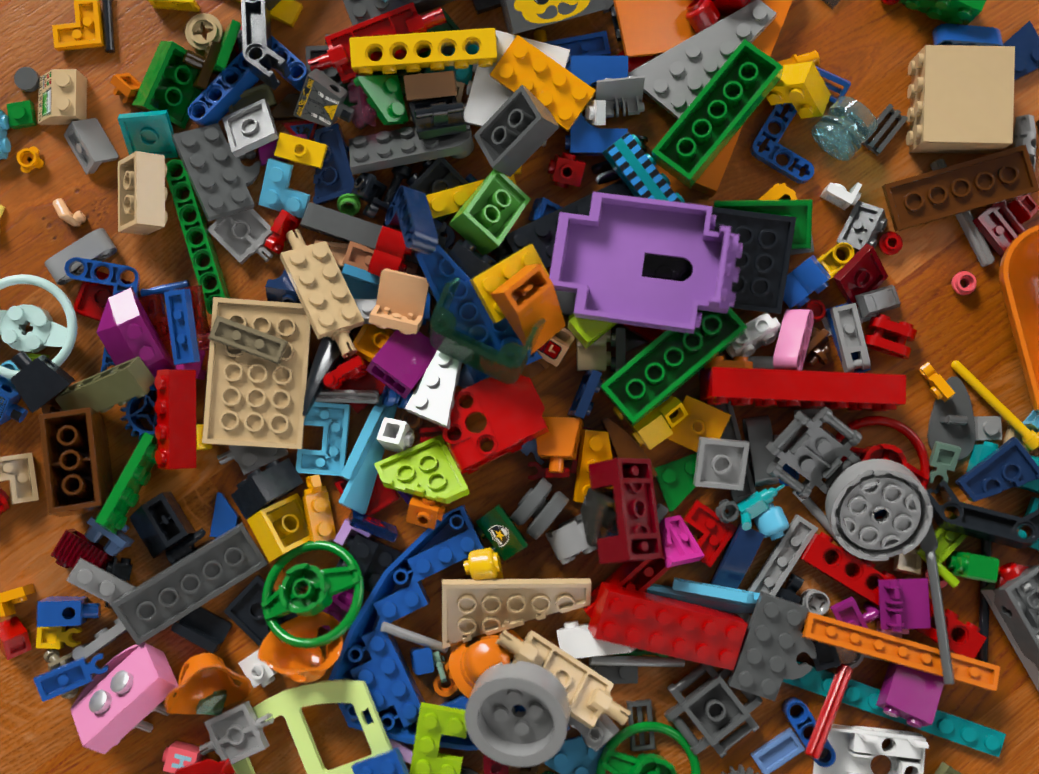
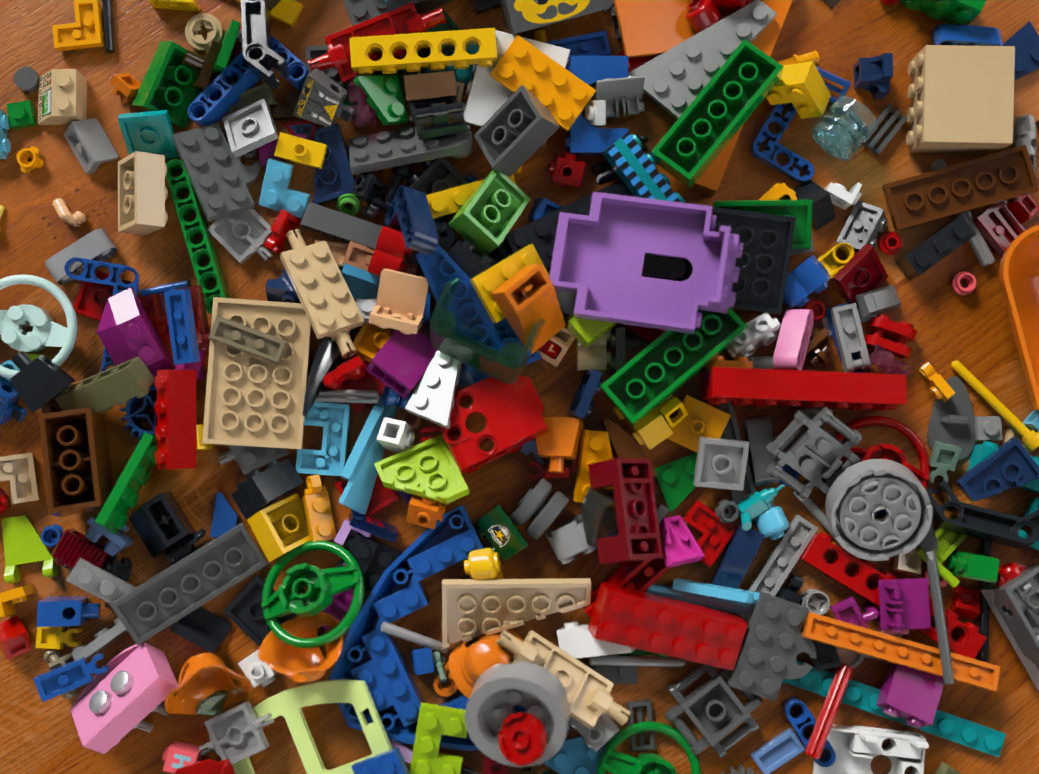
none -> lime flag [1,515,59,583]
none -> blue plate [41,524,64,548]
none -> red tile [498,712,547,766]
none -> black slope [794,180,836,231]
none -> dark blue brick [853,53,893,100]
none -> clear pink hinge [869,344,911,376]
none -> black brick [895,215,976,281]
none -> red slope [950,586,980,619]

